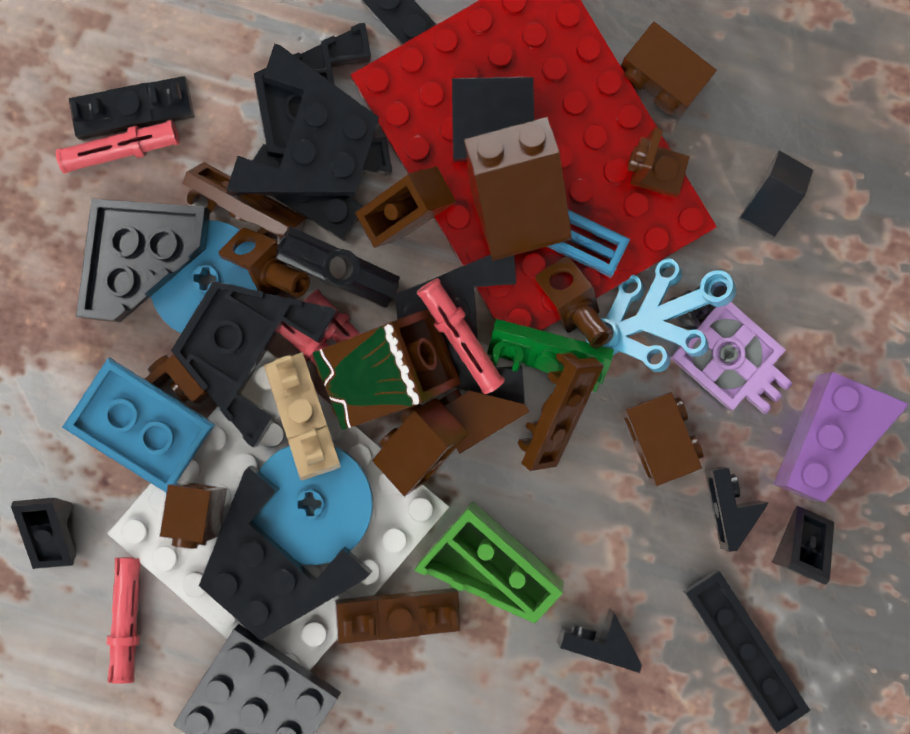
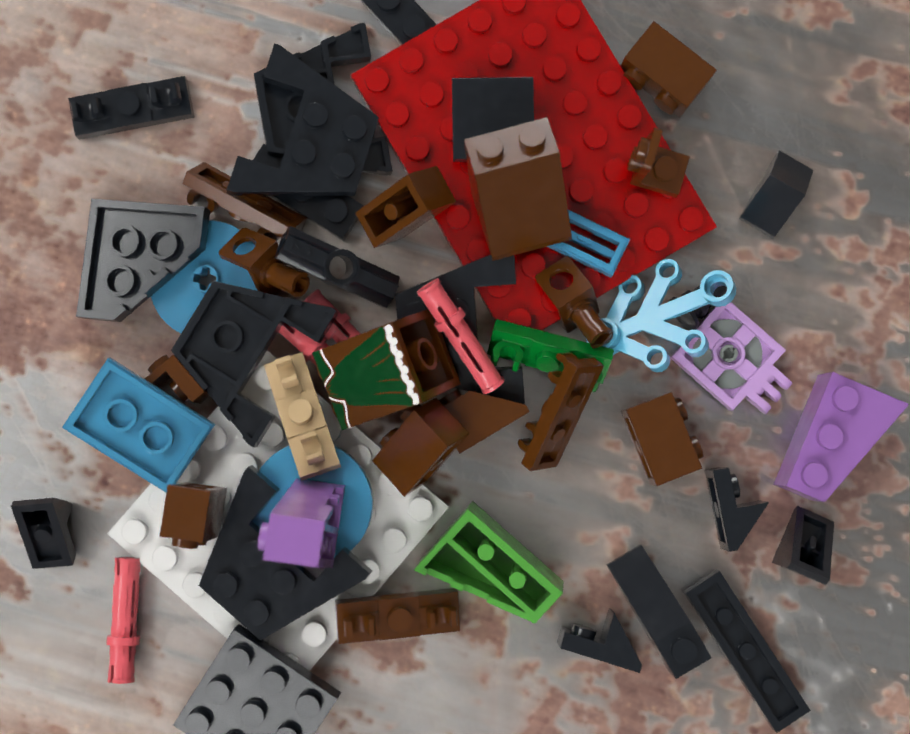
coral pin [56,120,180,174] -> none
none -> medium lavender wedge [258,478,345,568]
none -> black slope [606,544,712,679]

